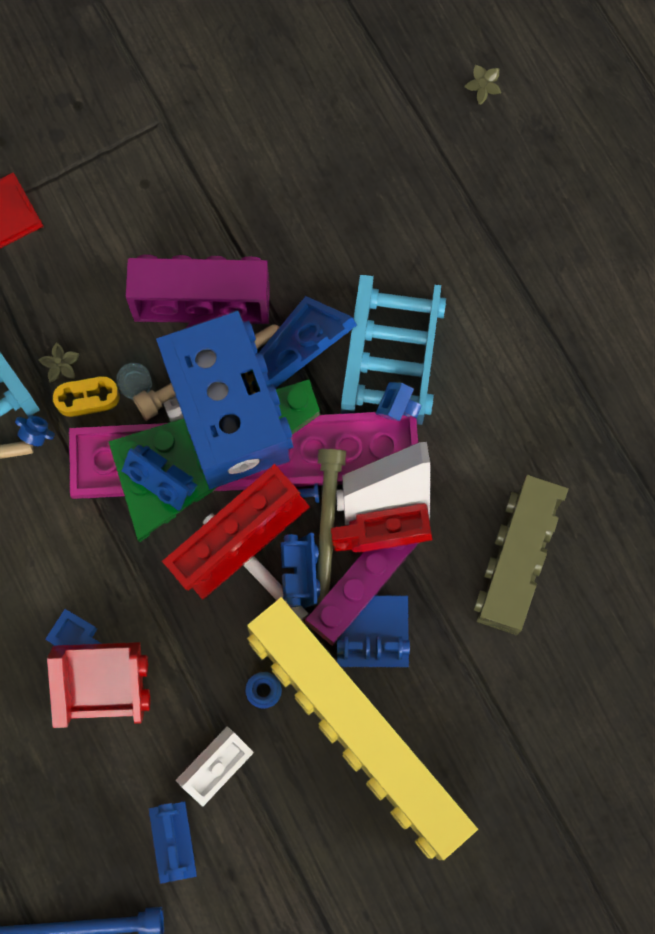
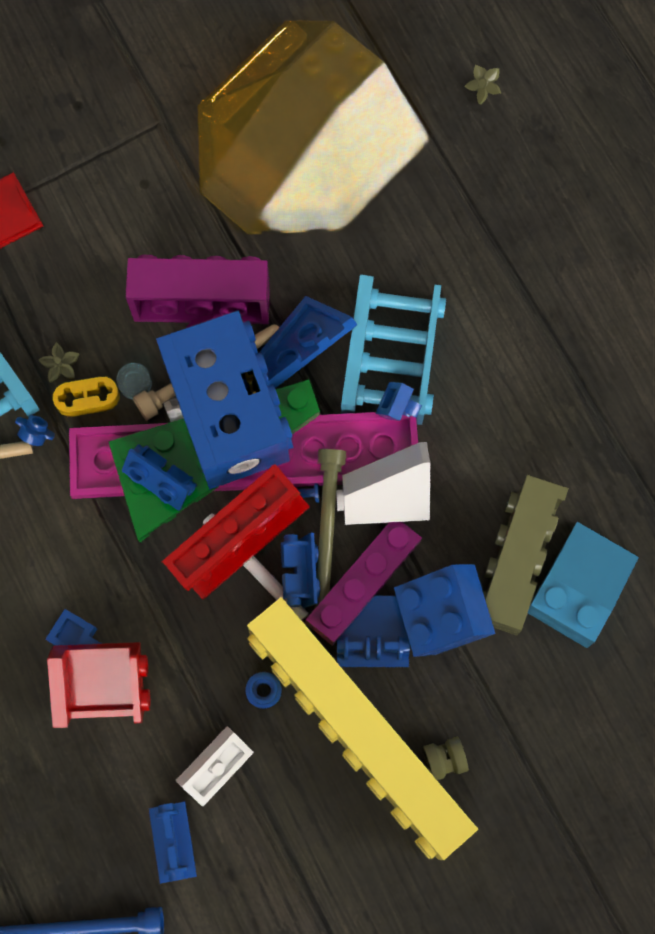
red hinge [331,503,433,552] -> none
none -> clear yellow windscreen [198,20,430,234]
none -> blue brick [394,564,496,657]
none -> olive wheel [423,736,469,781]
none -> dark azure slope [528,522,639,648]

